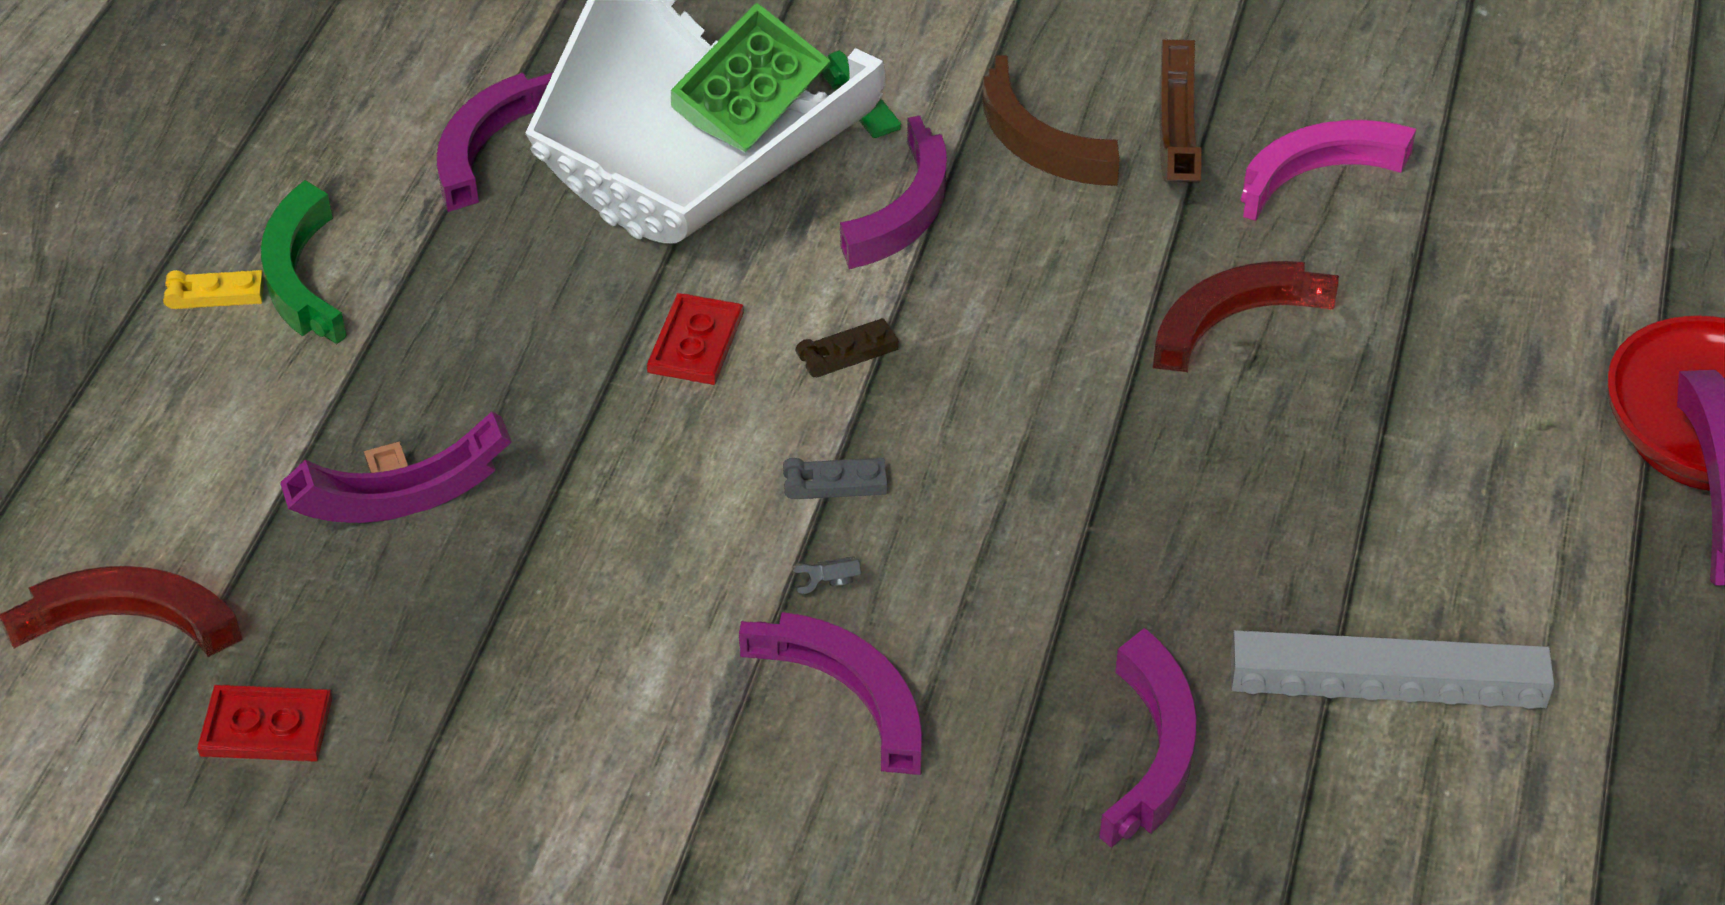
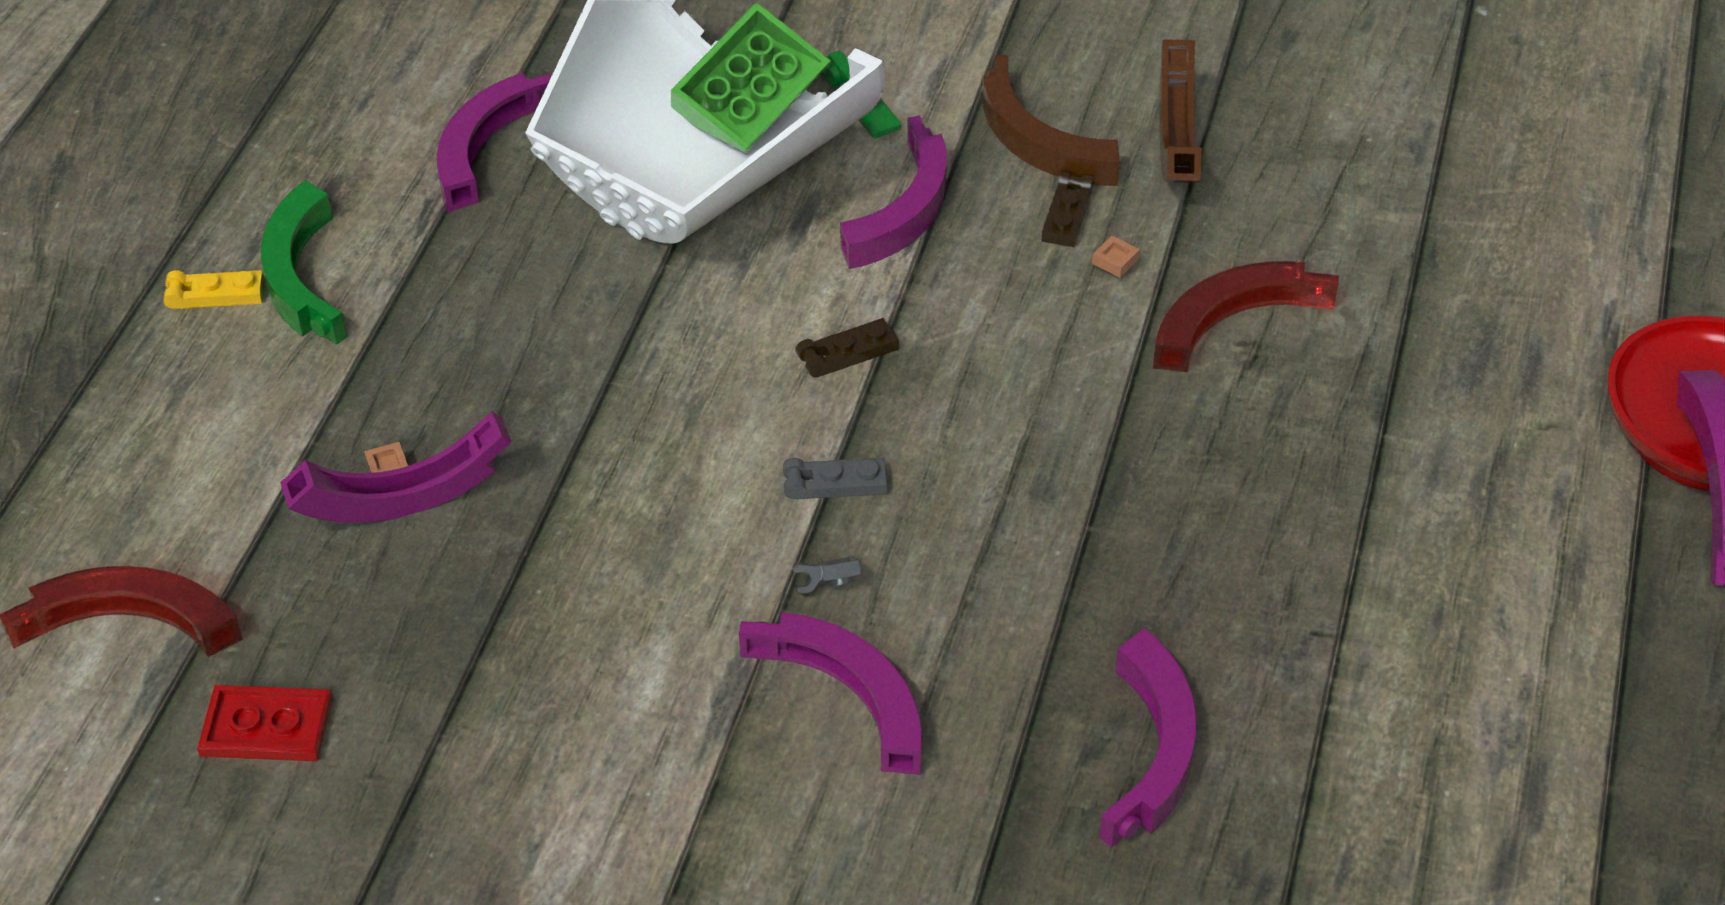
red tile [647,293,744,385] -> none
light grey brick [1230,630,1554,709] -> none
dark pink arch [1241,120,1416,221] -> none
none -> dark brown plate [1042,170,1094,247]
none -> nougat plate [1092,235,1140,278]

